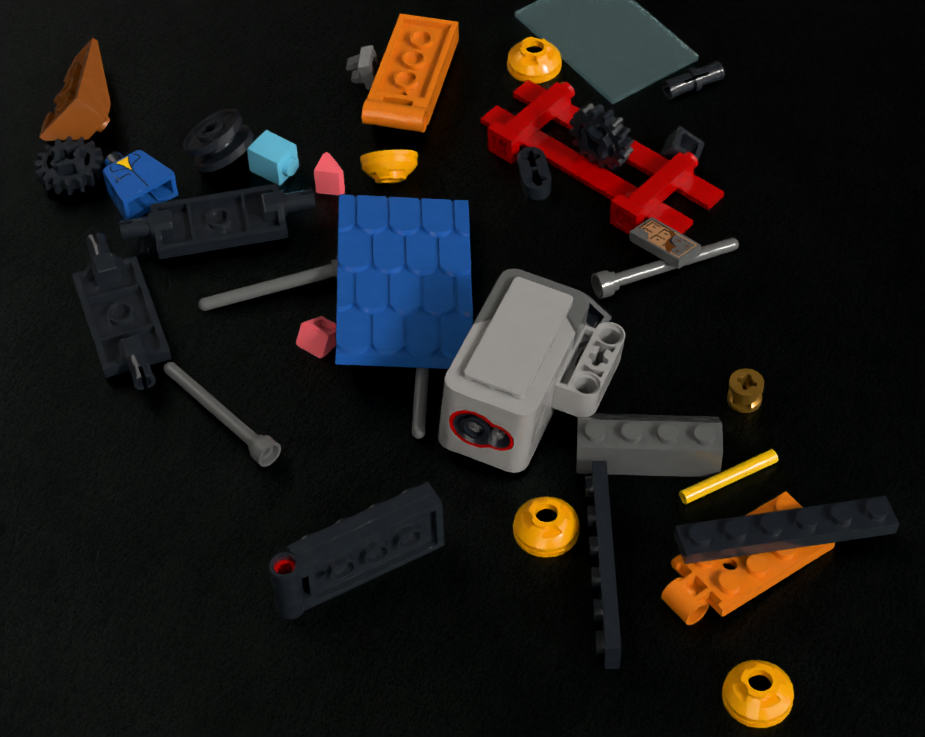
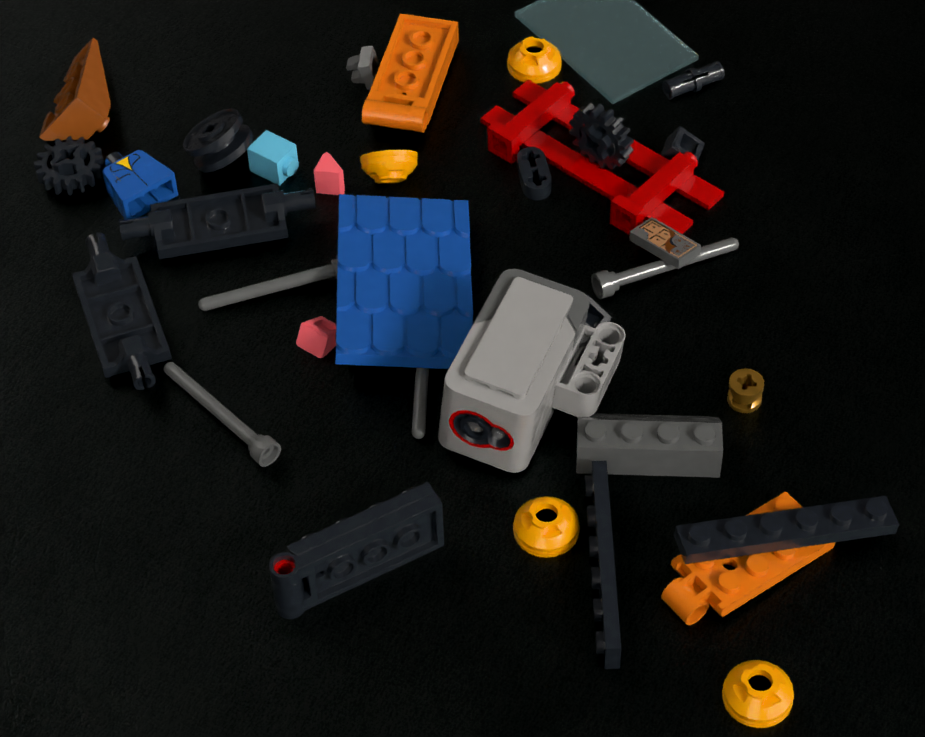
yellow piece [679,449,778,504] -> none

